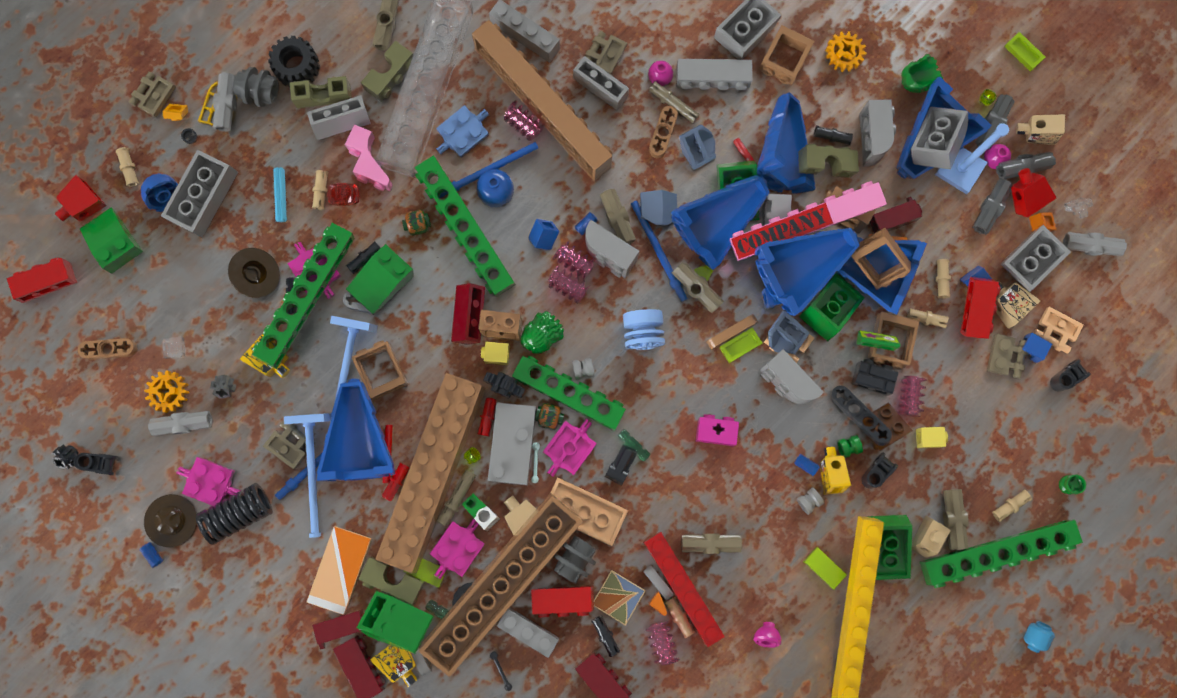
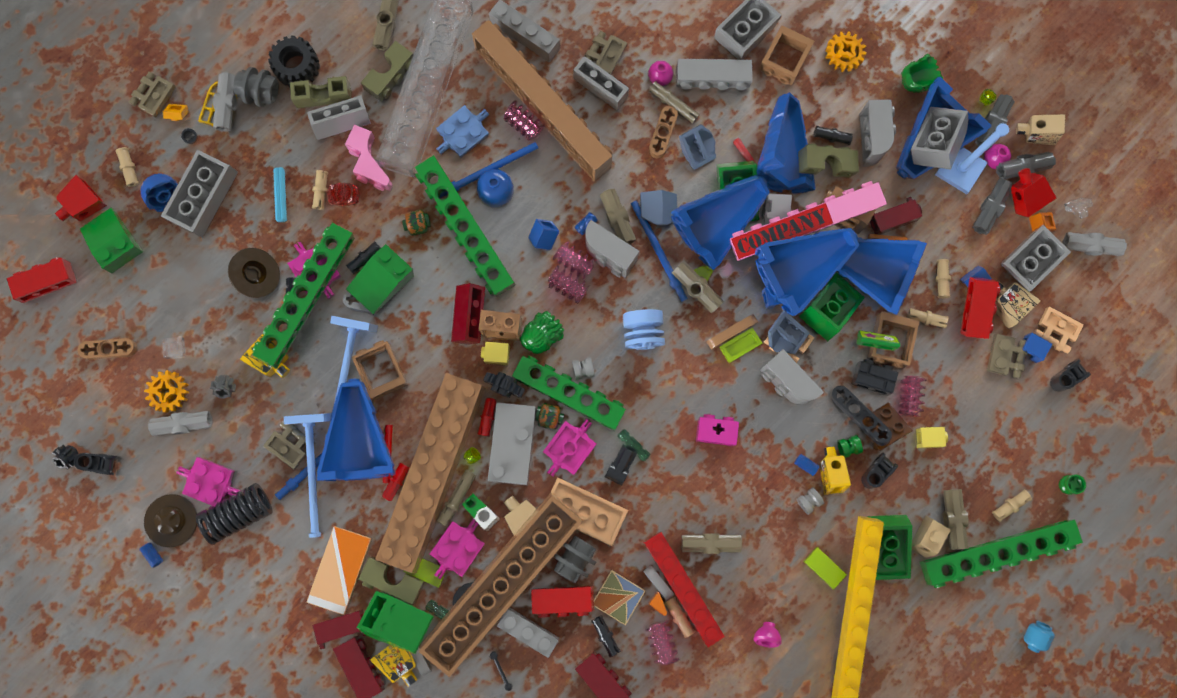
light aqua hinge [531,442,540,483] -> none
medium nougat window [851,228,911,289] -> none
lime tile [1004,32,1045,72] -> none

